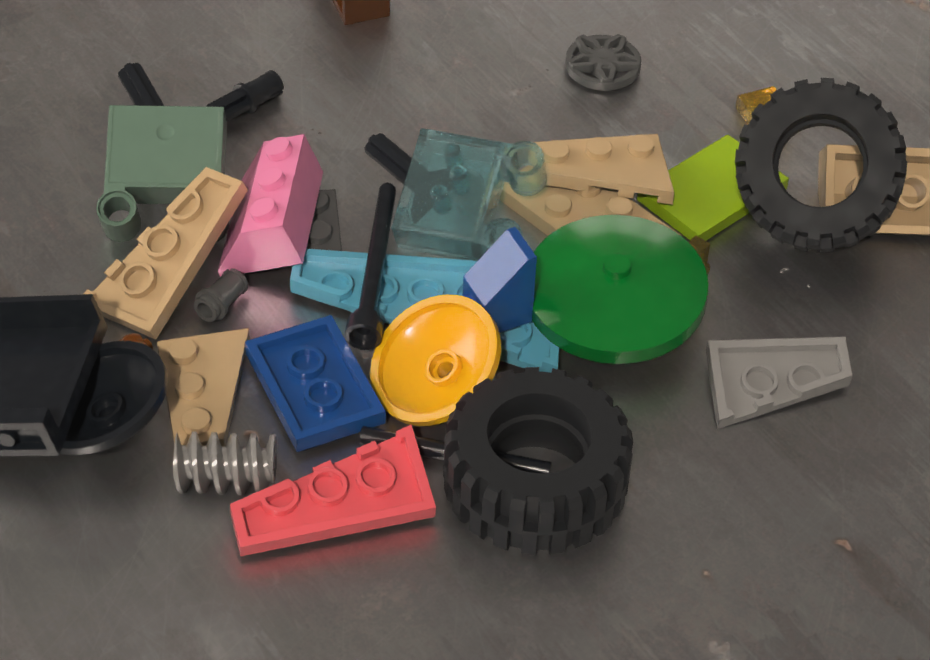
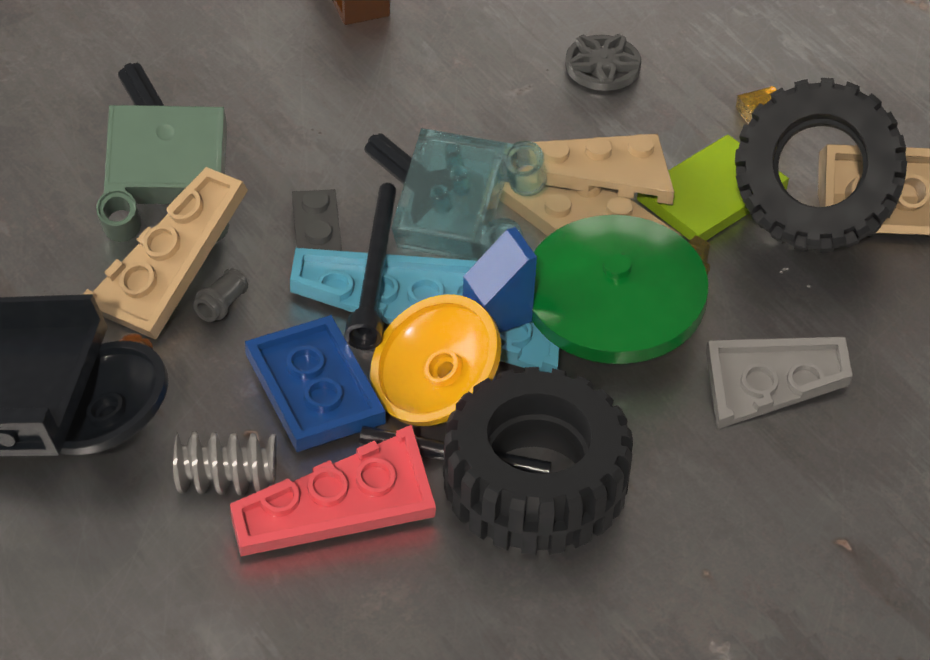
tan wing [157,328,250,446] -> none
black axle [206,70,284,121] -> none
bright pink slope [217,134,323,277] -> none

